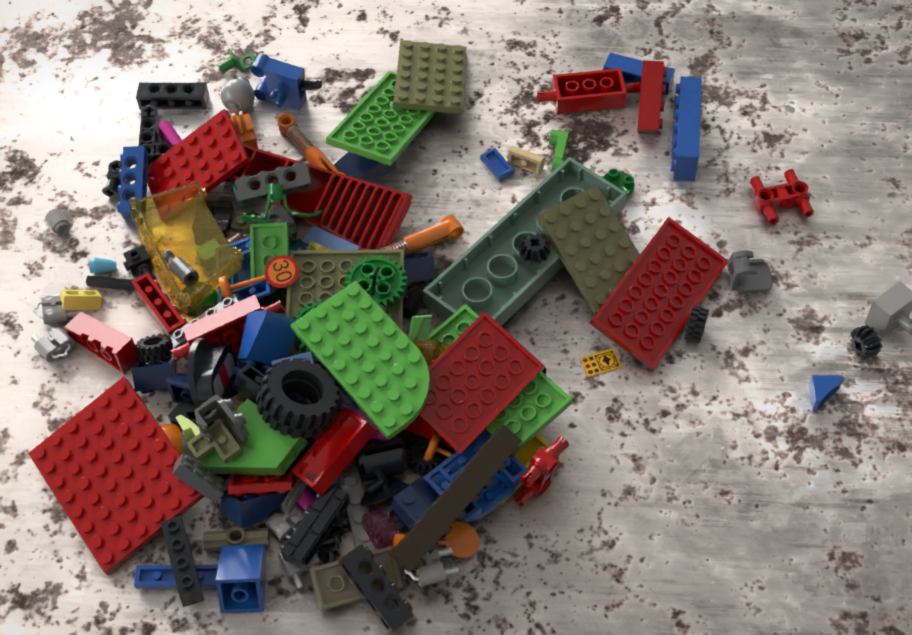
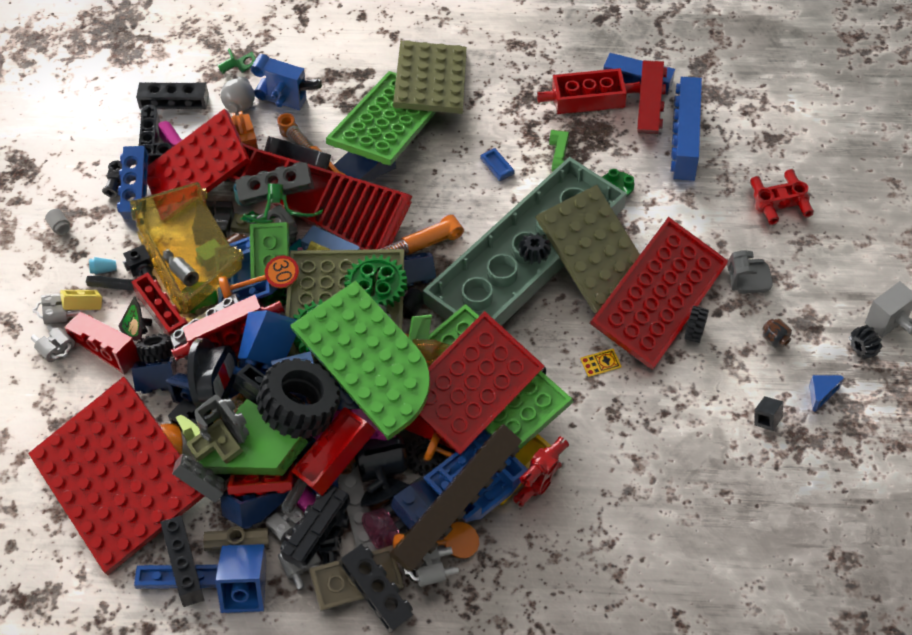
tan brick [507,146,546,175] -> none
none -> shield [118,297,152,341]
none -> black beam [264,136,331,170]
none -> black brick [754,396,783,431]
none -> reddish brown head [762,319,792,347]

